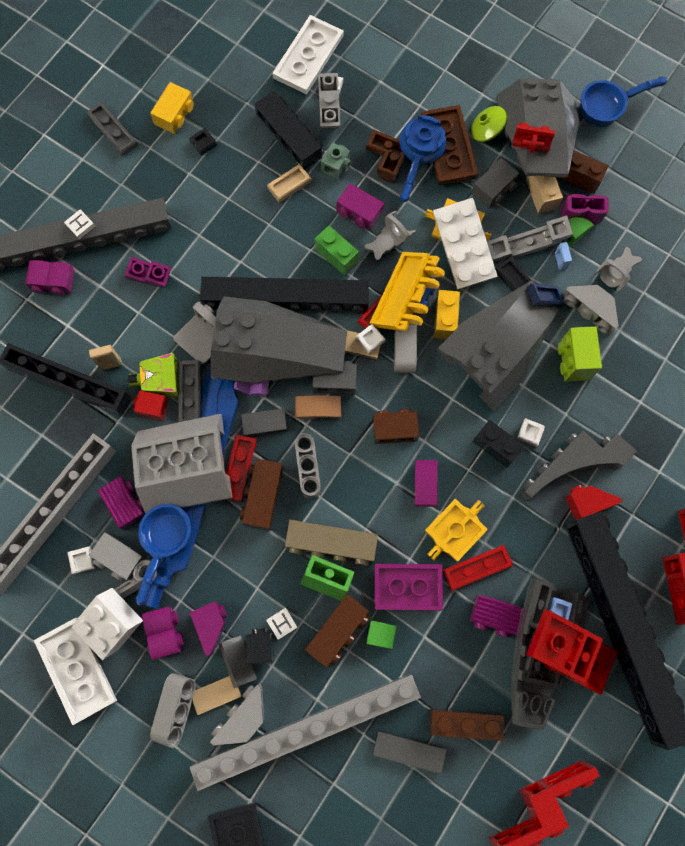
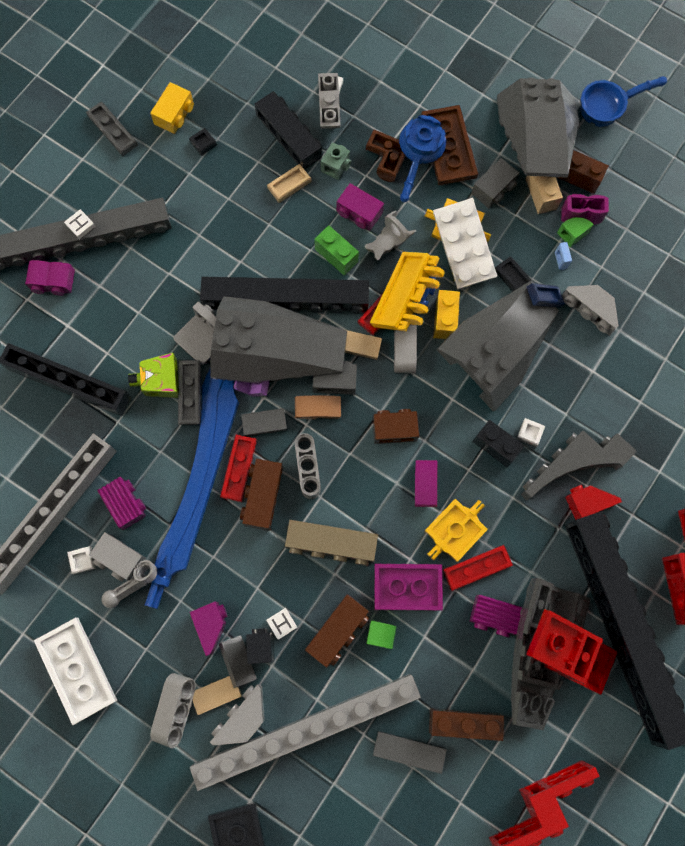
white brick [72,588,143,660] -> none
tan tile [89,345,122,371] -> none
magenta slope [125,257,171,287] -> none
light grey slope [131,414,232,514] -> none
red brick [132,390,169,421] -> none
blue piece [136,504,192,606] -> none
magenta brick [142,606,185,660] -> none
white plate [272,15,344,95] -> none
bright green brick [300,555,354,601] -> none
white tile [356,324,386,354] -> none
lime dish [471,106,507,142] -> none
light grey slope [487,215,573,261] -> none
red hips [512,122,555,153] -> none
light blue tile [547,597,573,620] -> none
lime brick [558,326,602,382] -> none
light grey hair [595,247,642,292] -> none

